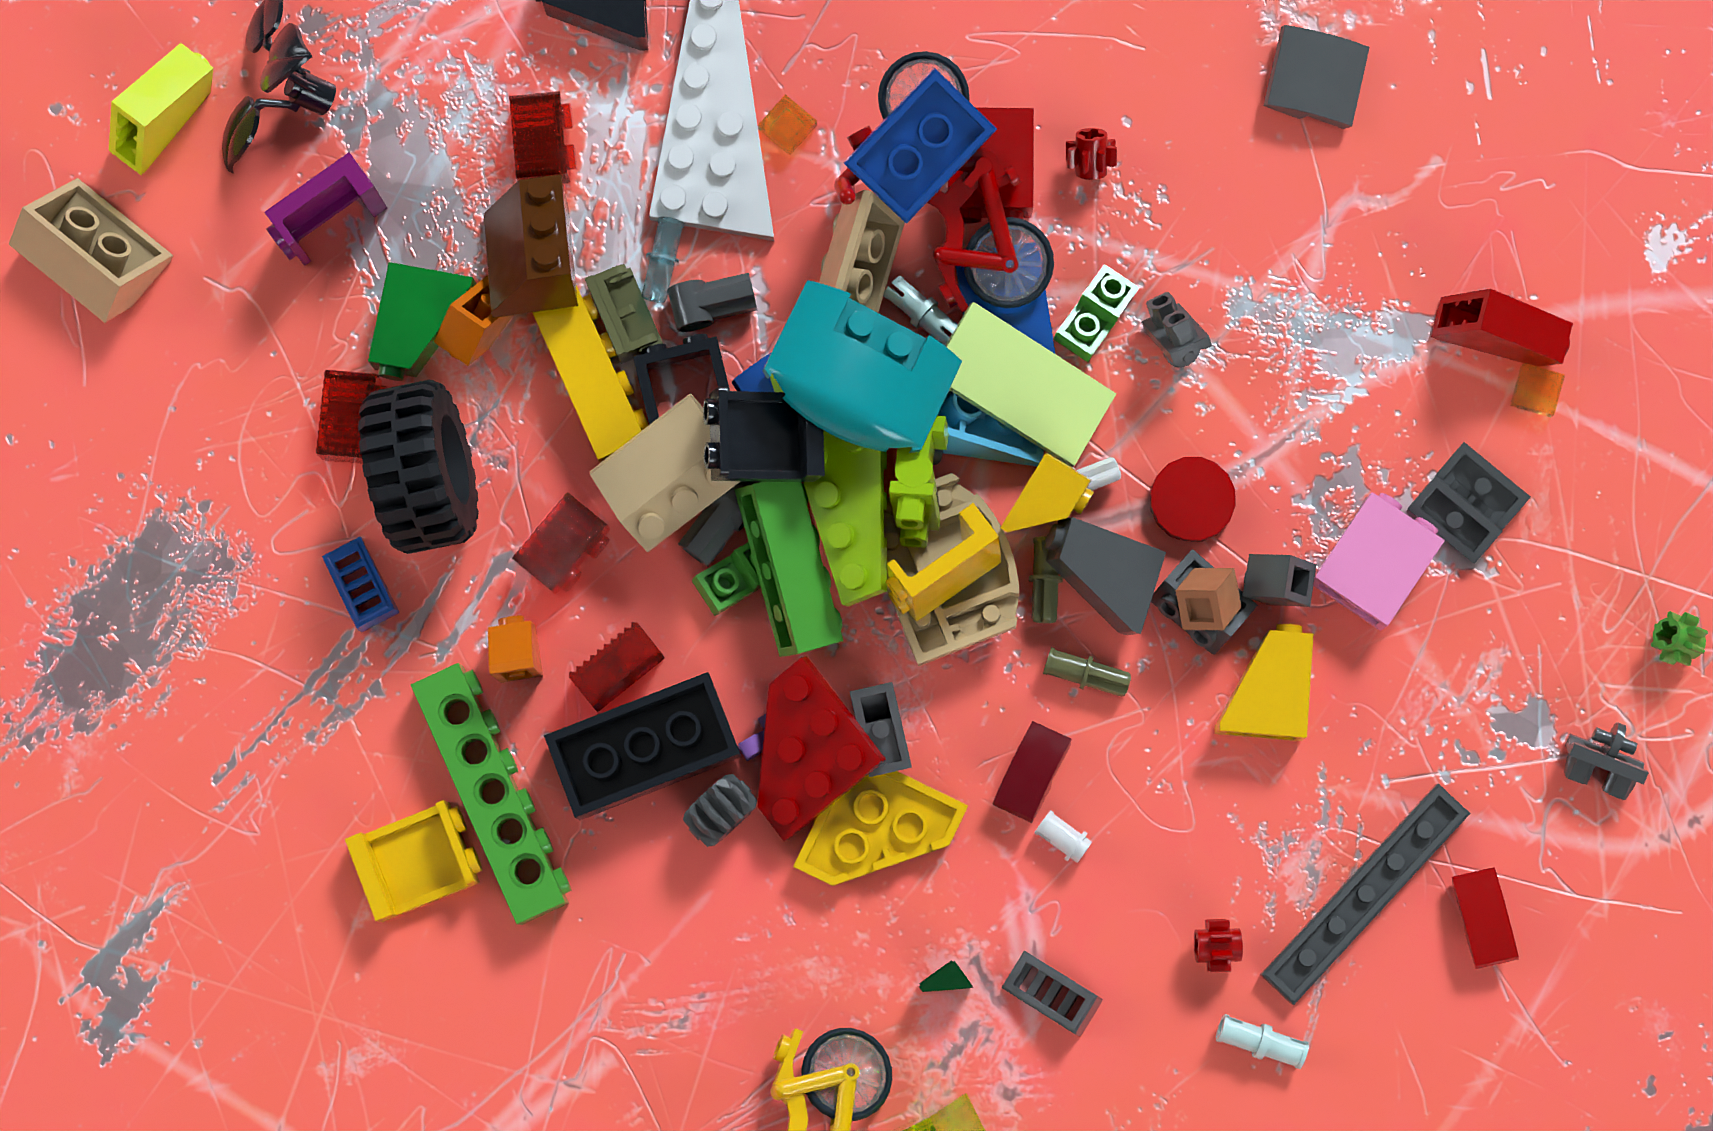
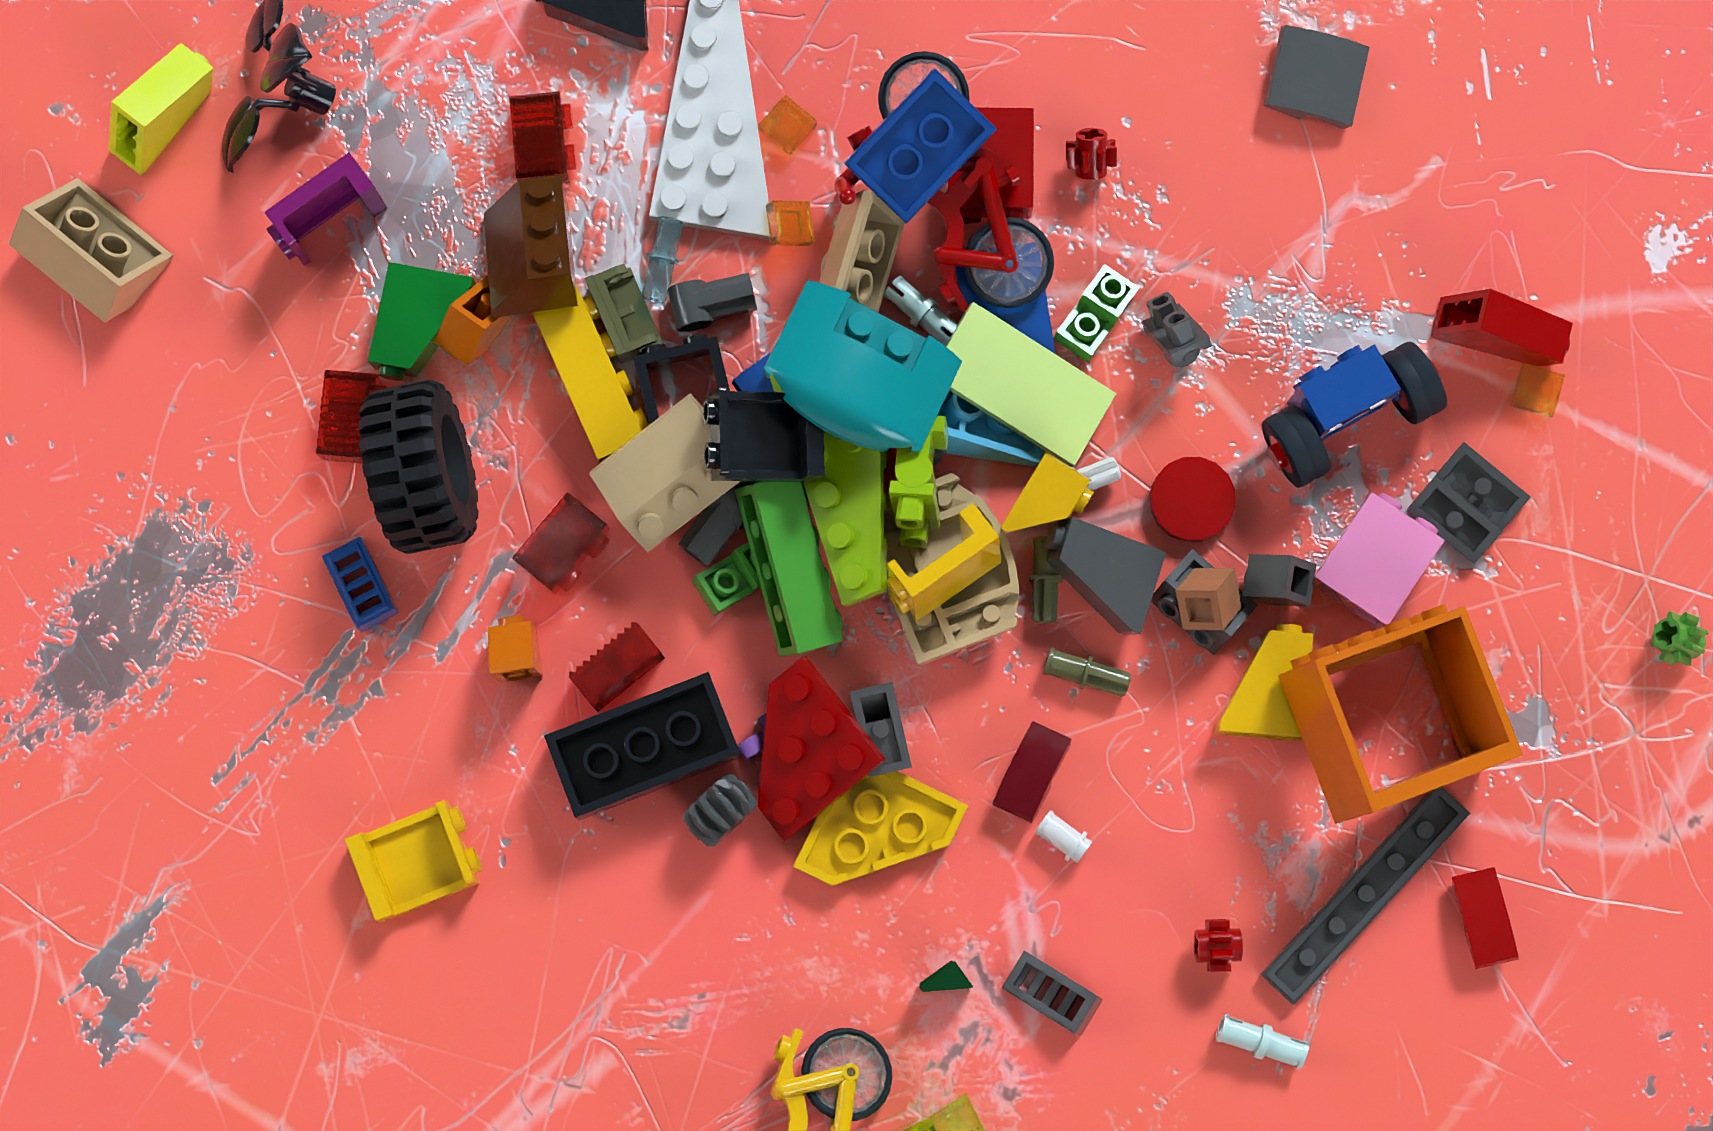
bright green brick [410,663,572,925] -> none
dark grey hips [1564,722,1649,800] -> none
none -> clear yellow tile [766,200,815,246]
none -> brick [1261,341,1447,488]
none -> orange window [1278,603,1523,824]

